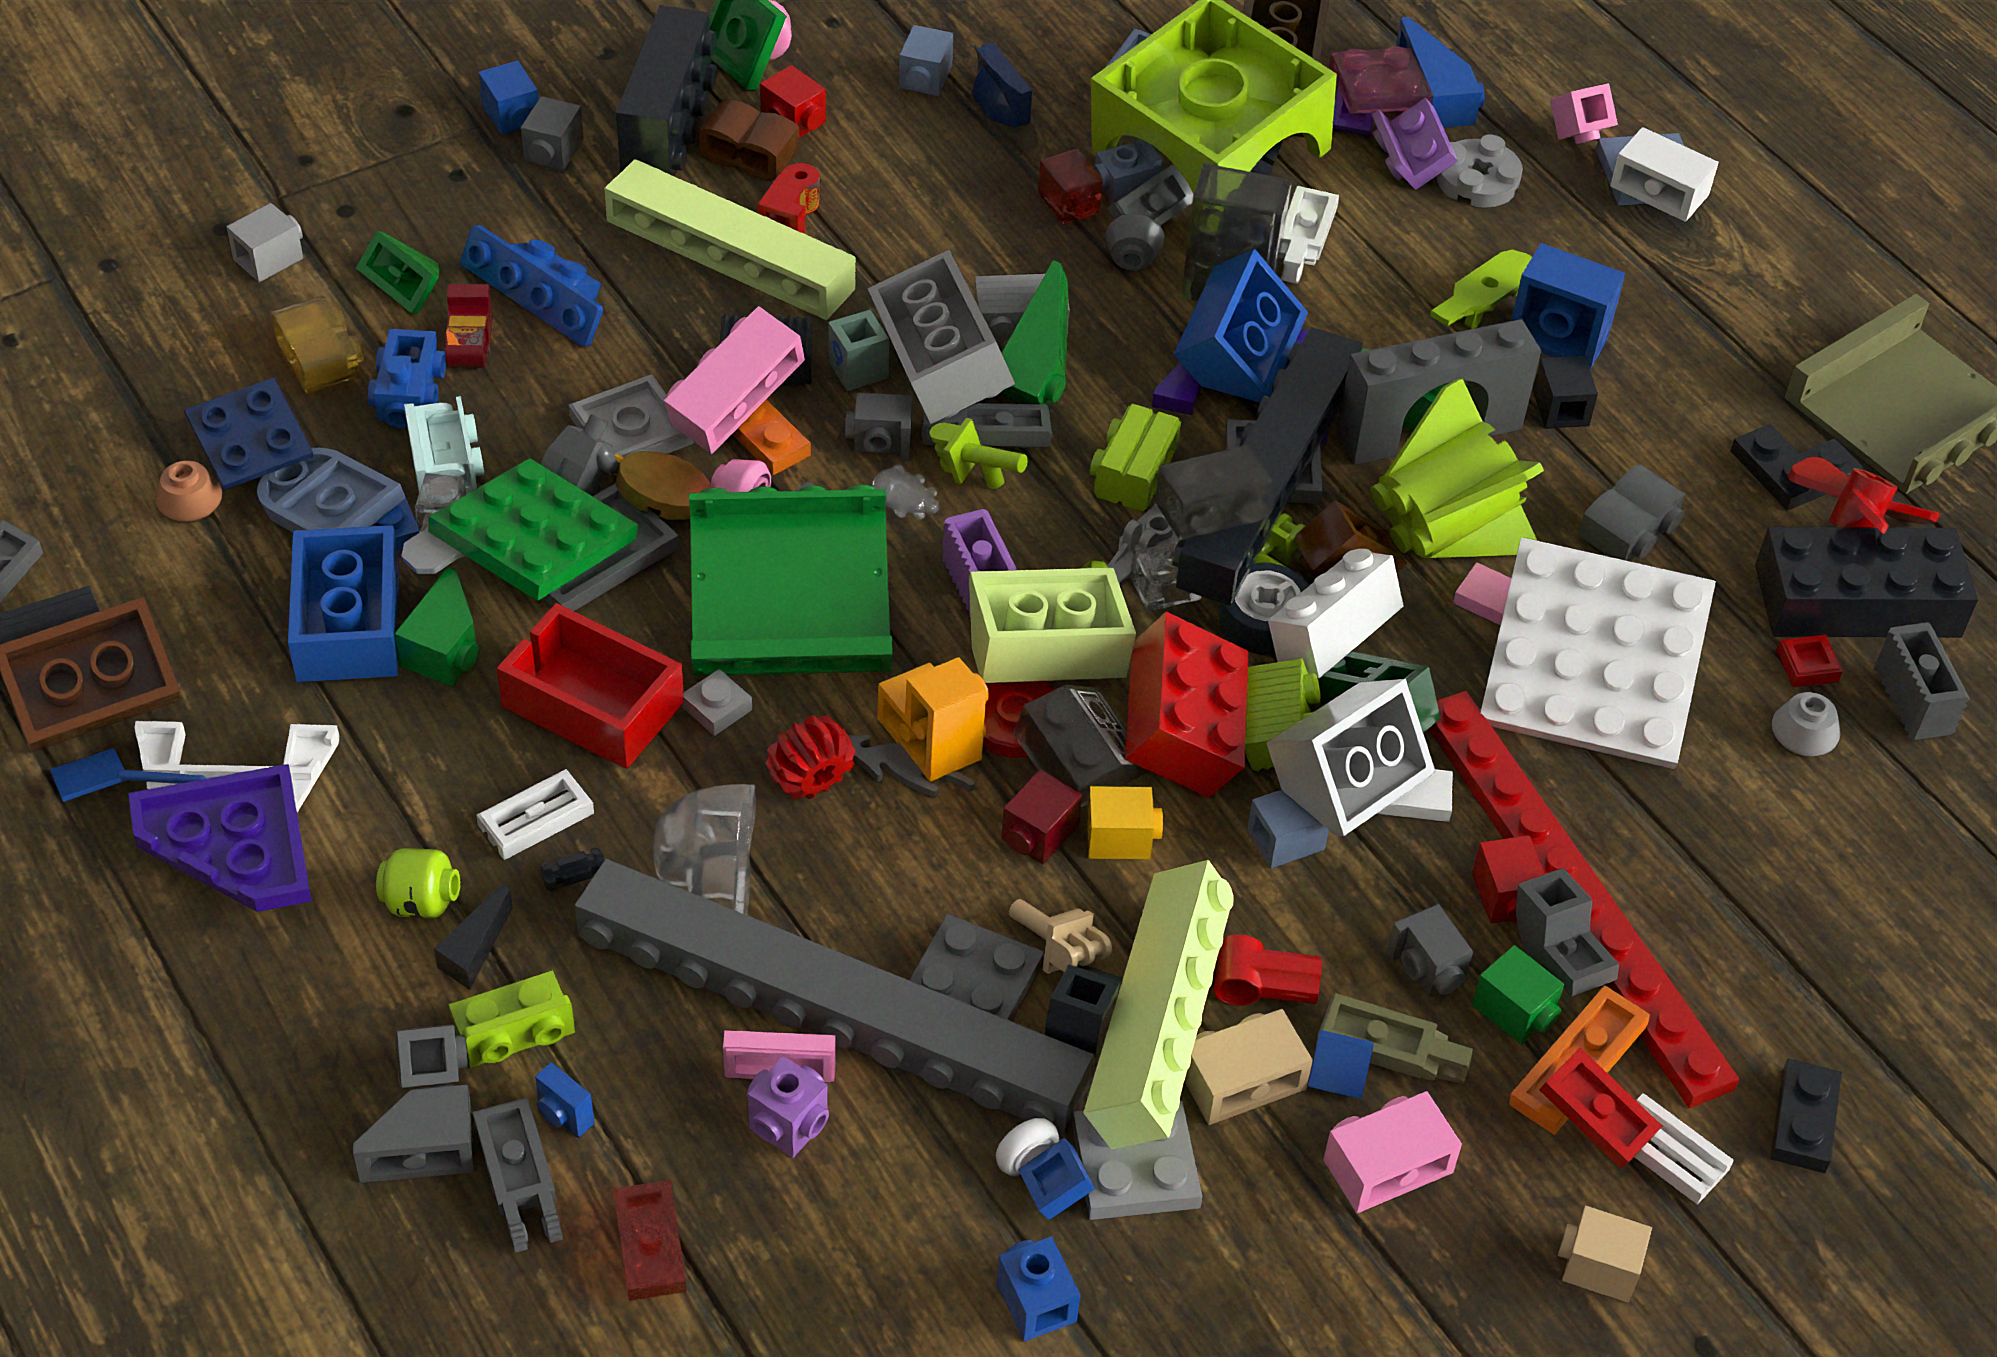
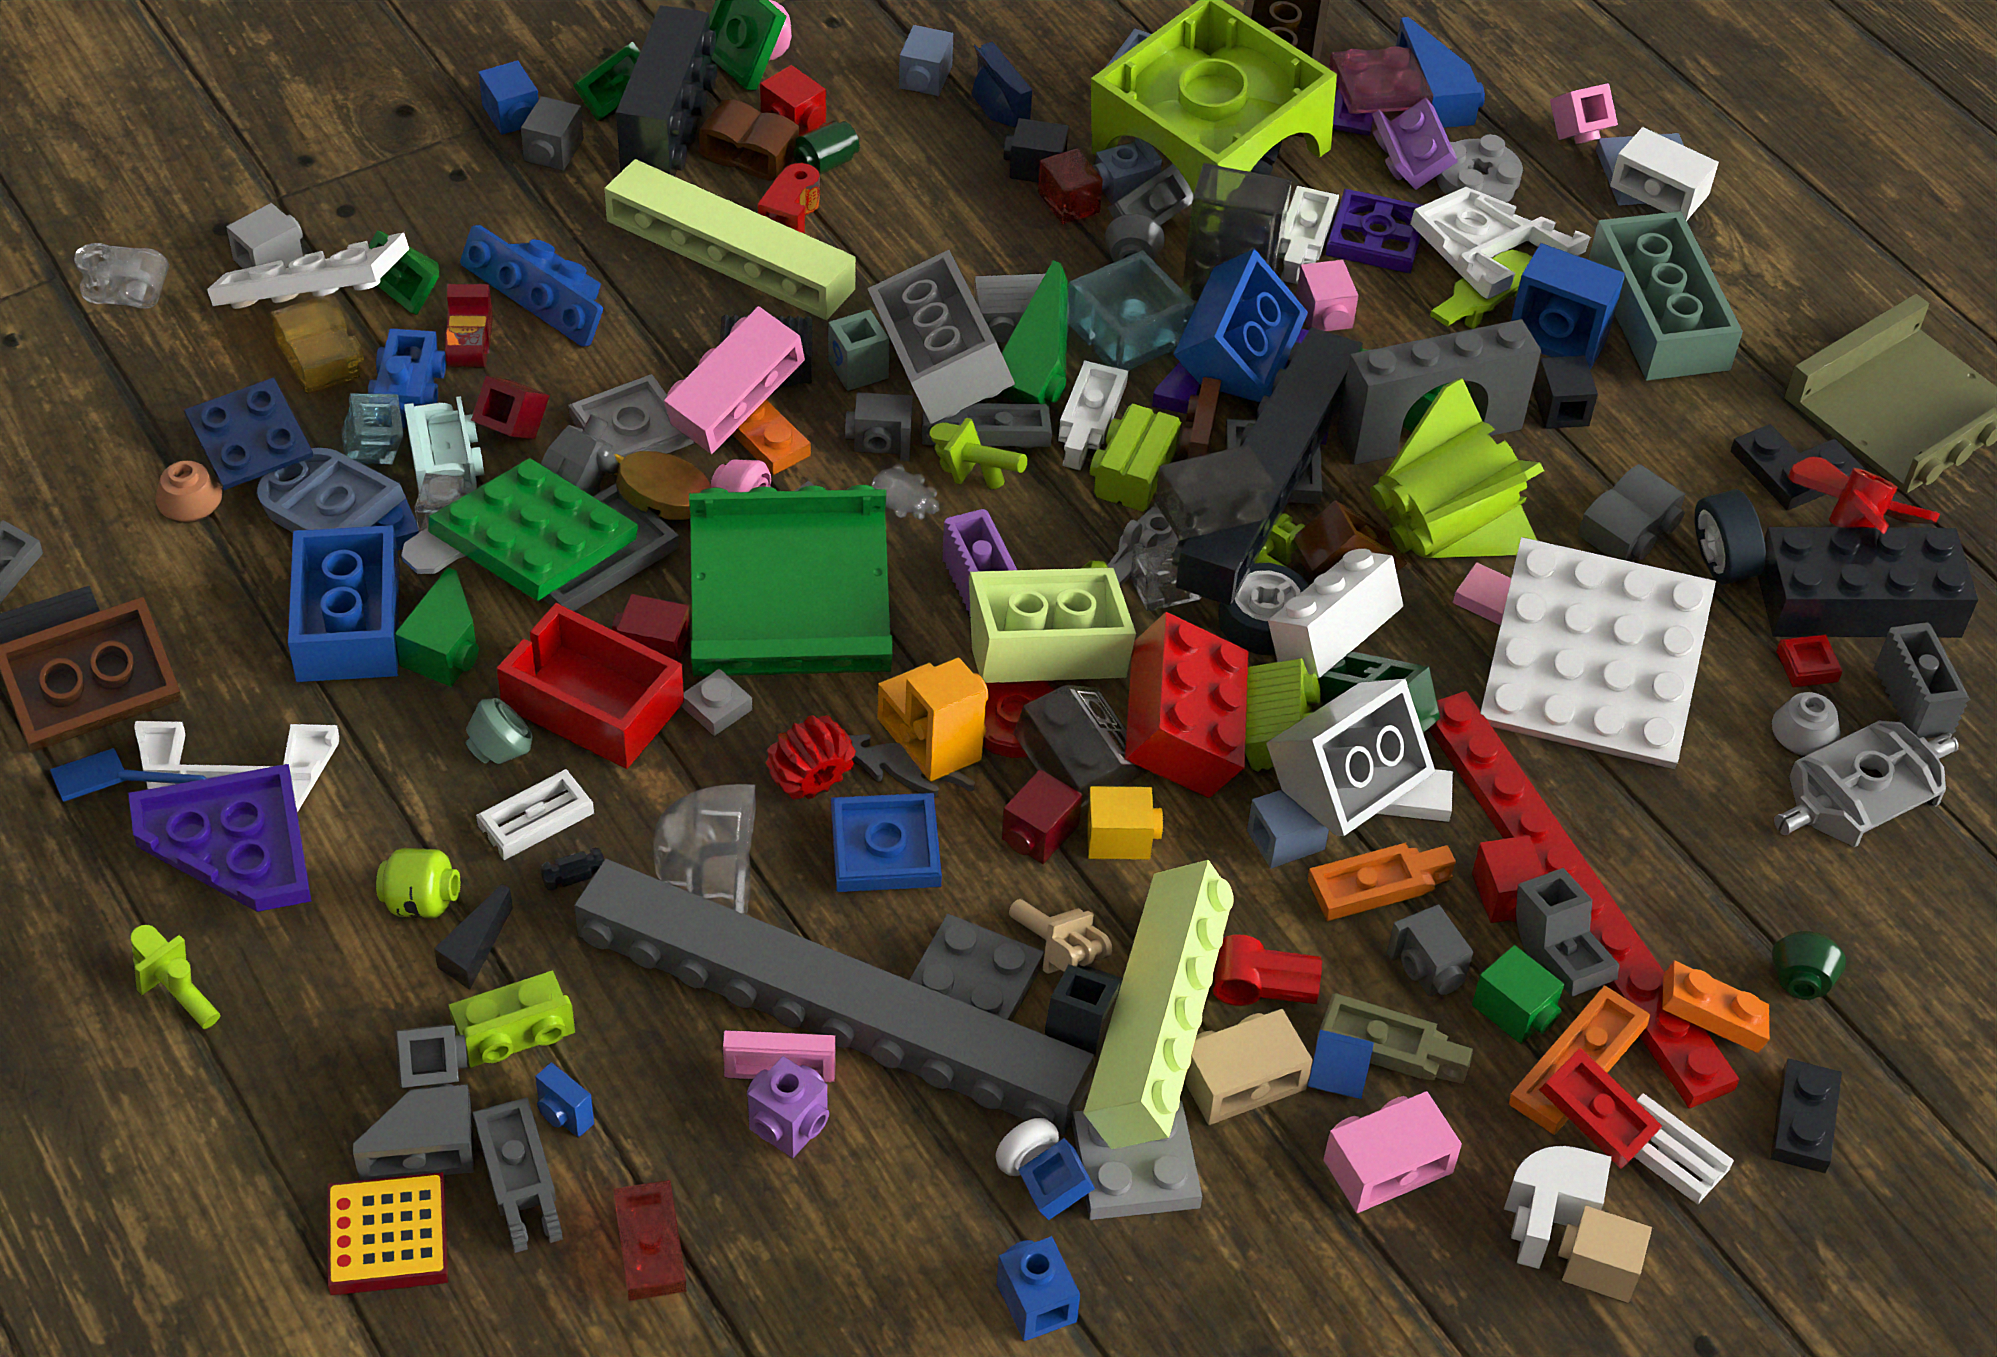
none -> clear piece [74,243,169,308]
none -> lime arm [131,925,220,1029]
none -> white wing [207,232,409,309]
none -> yellow tile [328,1172,448,1295]
none -> clear light blue brick [341,393,403,464]
none -> sand green cone [466,698,533,764]
none -> dark red brick [471,376,550,439]
none -> green slope [573,42,640,121]
none -> dark red brick [611,594,690,663]
none -> dark green brick [793,121,860,175]
none -> blue plate [831,793,942,892]
none -> black brick [1003,118,1069,186]
none -> white hinge [1058,361,1128,470]
none -> clear light blue piece [1068,251,1195,371]
none -> reddish brown plate [1179,377,1221,470]
none -> bright pink brick [1296,260,1359,331]
none -> orange hinge [1308,843,1456,921]
none -> dark purple piece [1326,189,1423,274]
none -> white wing [1410,187,1591,299]
none -> white brick [1504,1146,1611,1269]
none -> sand green brick [1588,211,1743,380]
none -> orange plate [1662,960,1770,1053]
none -> black wheel [1694,489,1766,585]
none -> dark green cone [1772,931,1846,1000]
none -> light grey plate [1774,720,1958,847]

